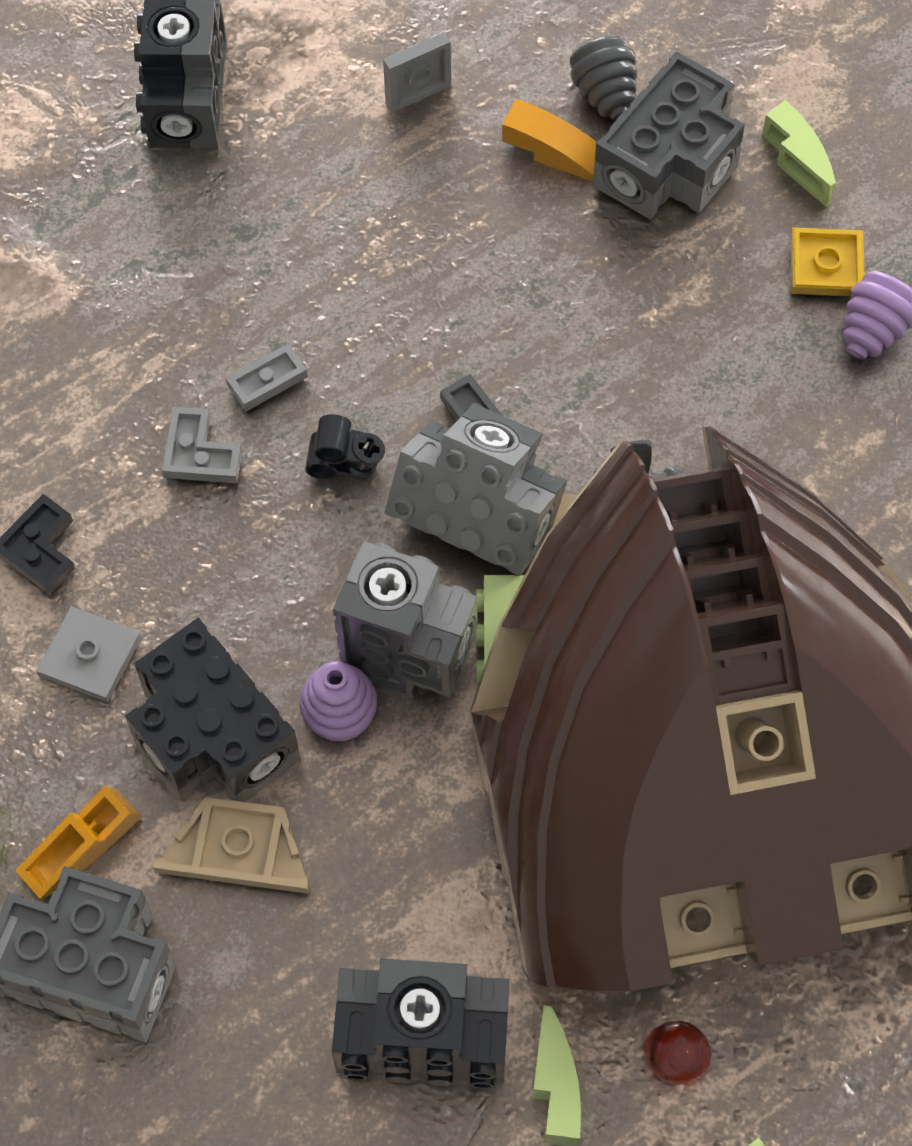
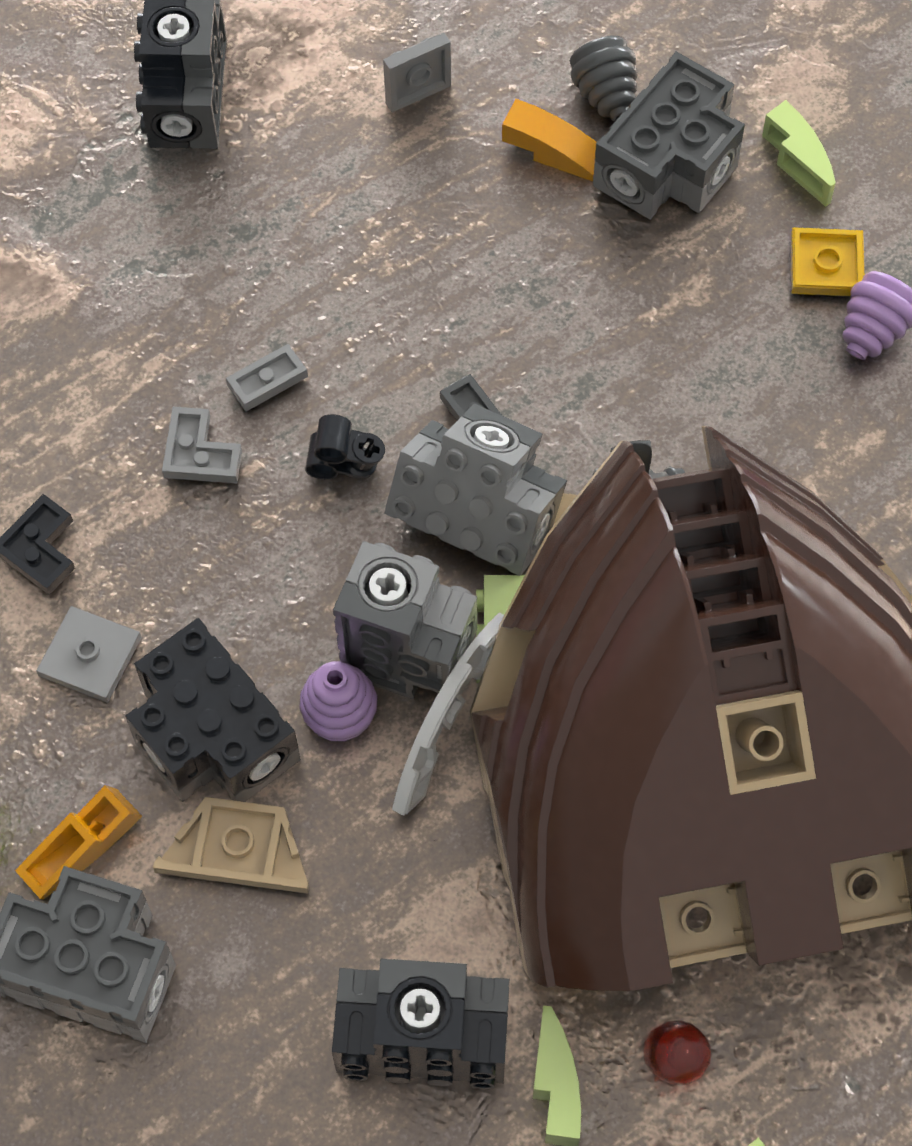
none -> white tile [392,613,504,816]

